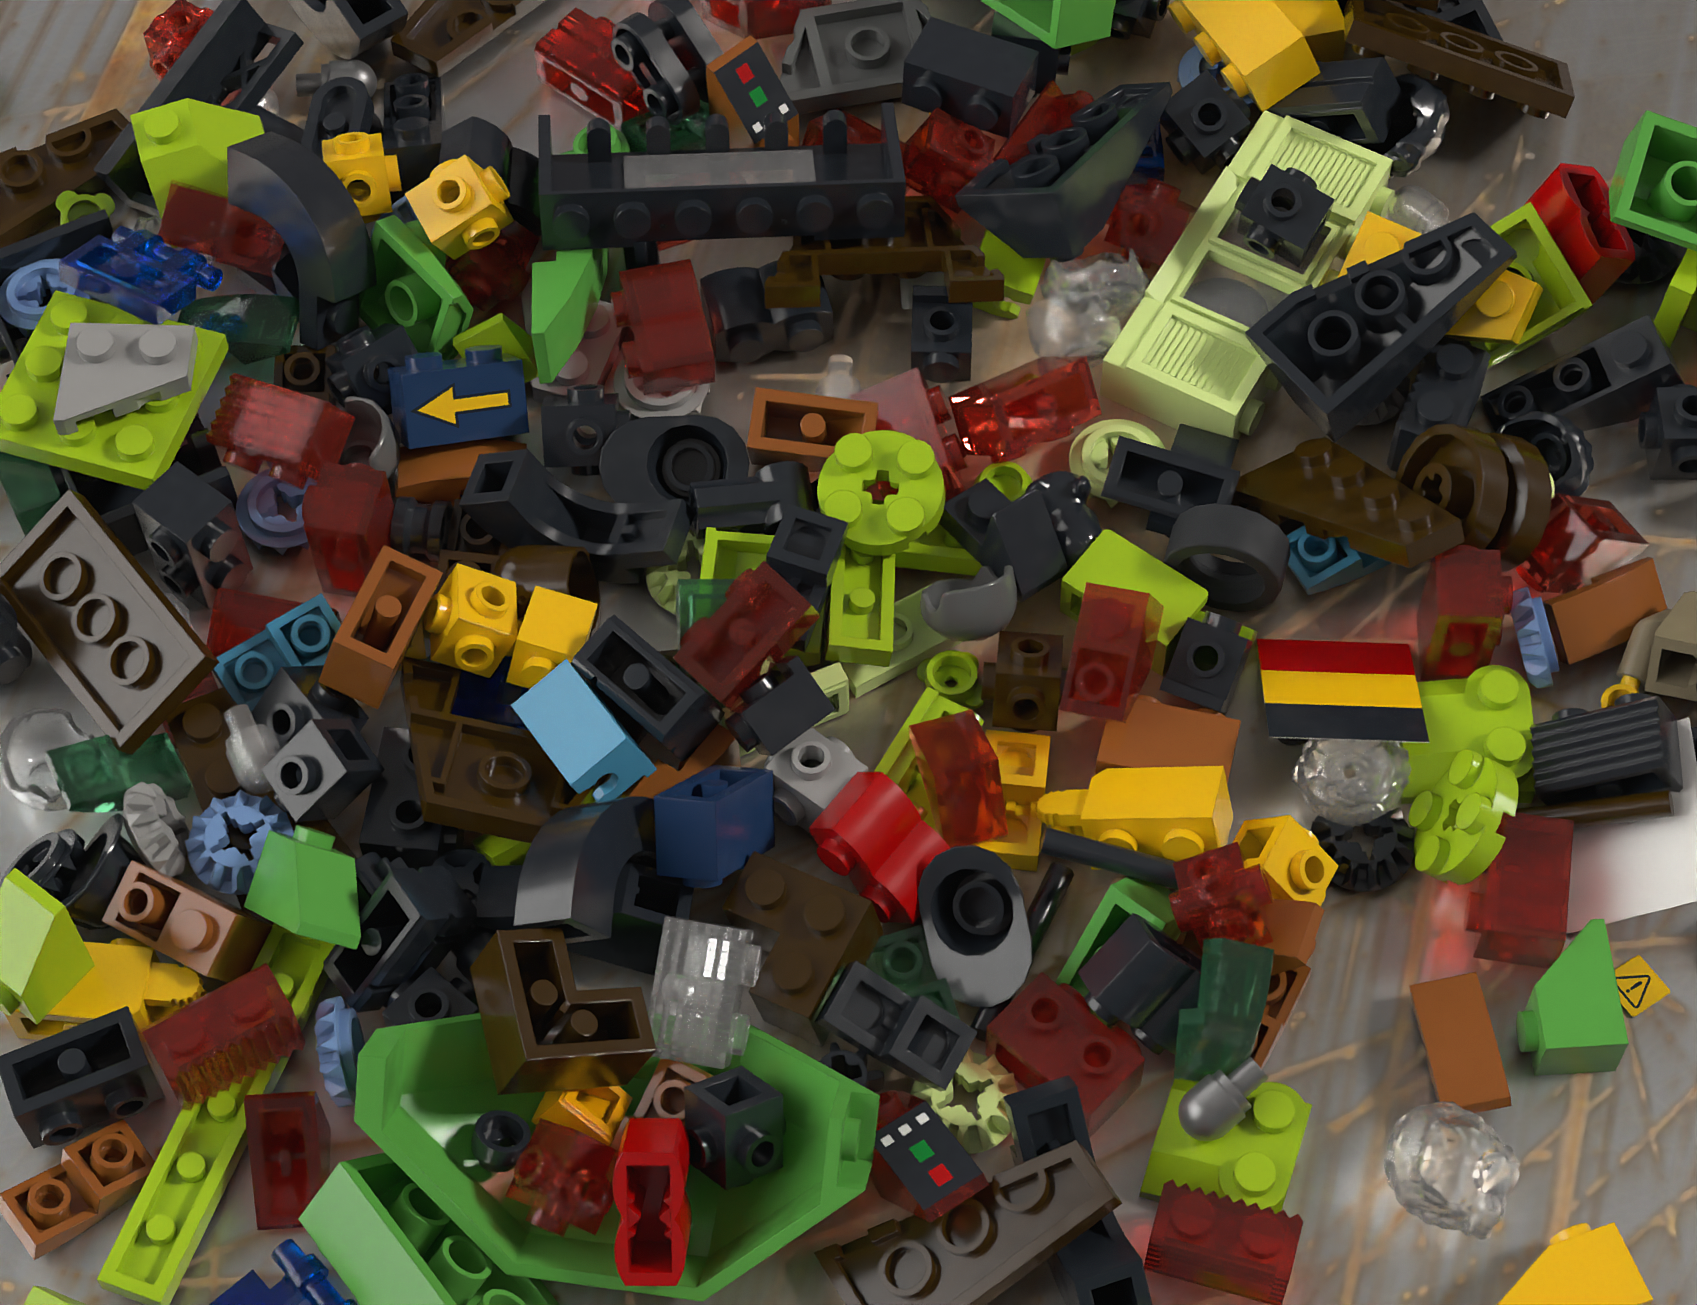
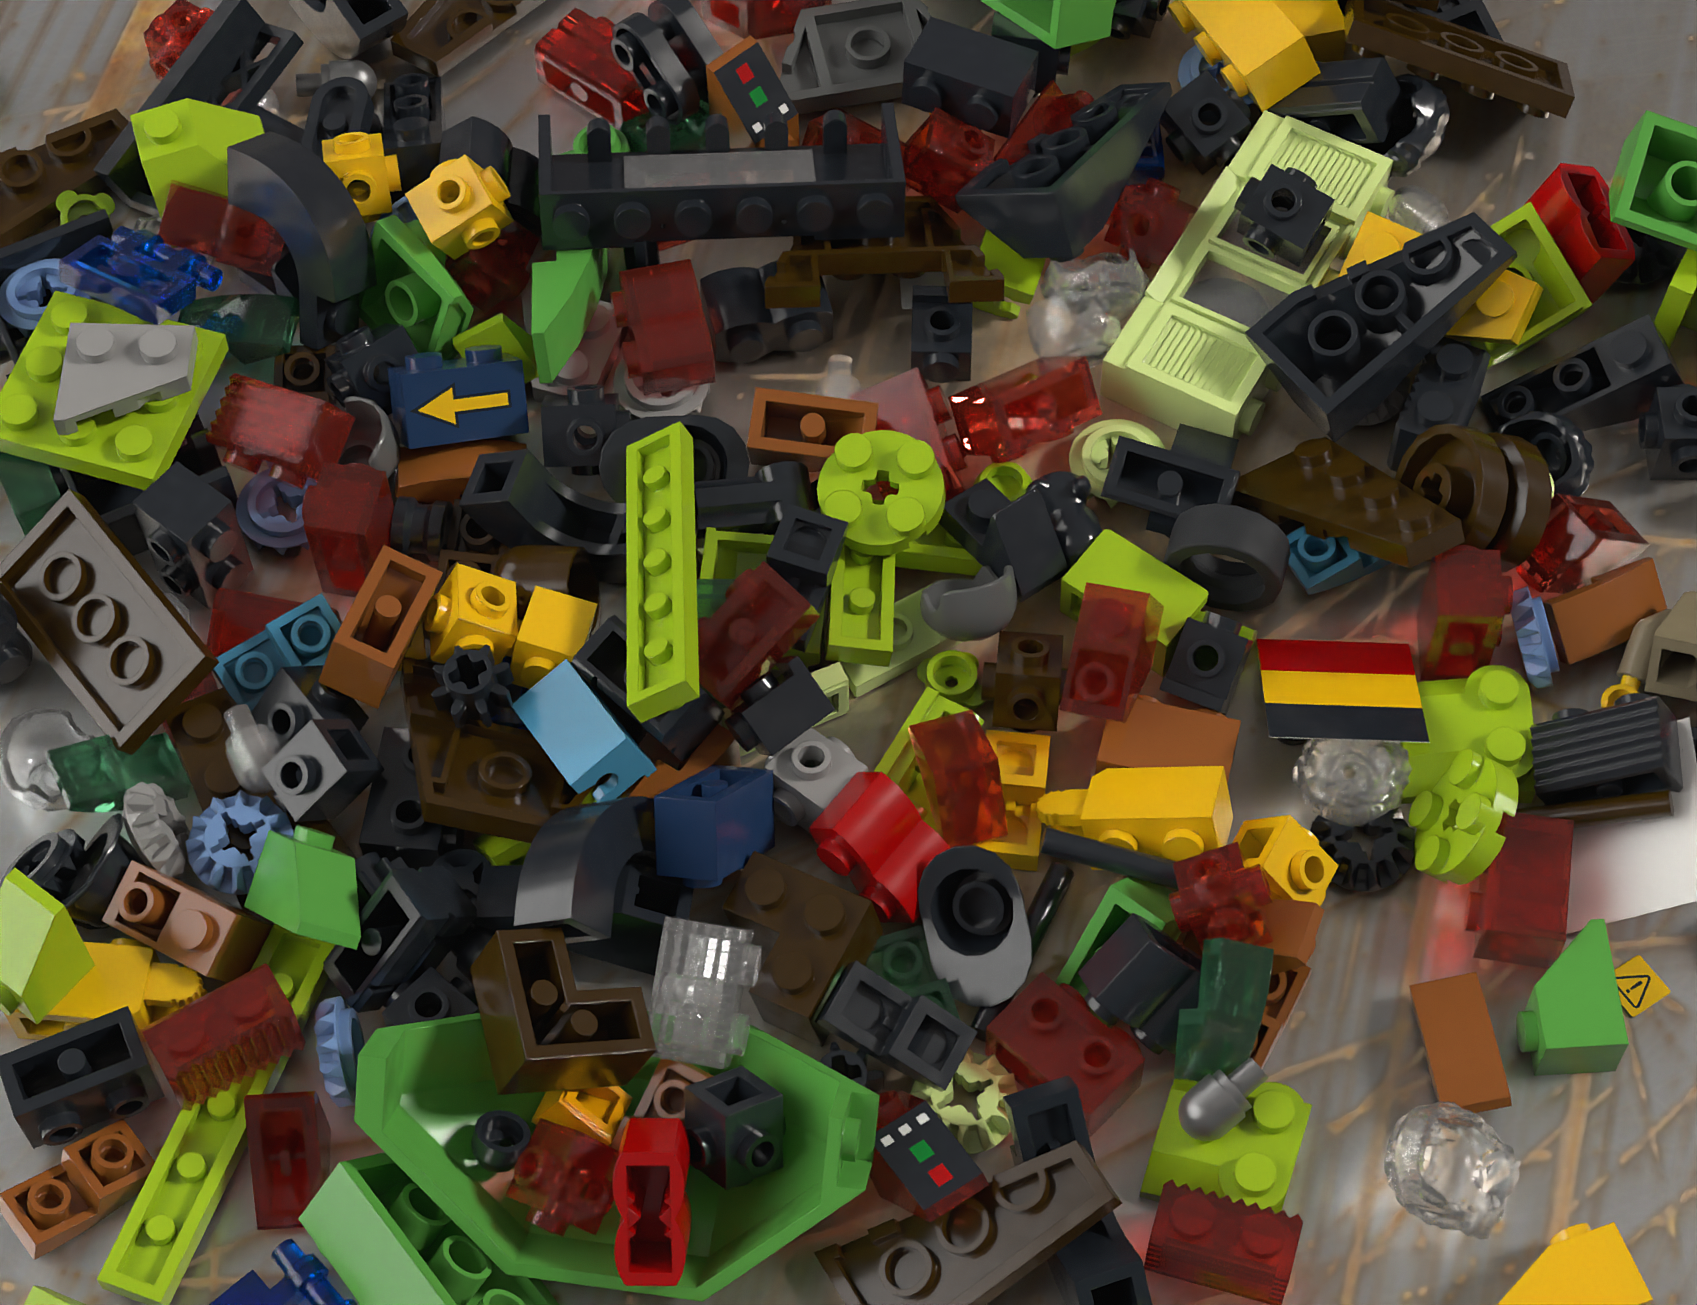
none -> black gear [431,645,514,729]
none -> lime plate [626,421,700,723]

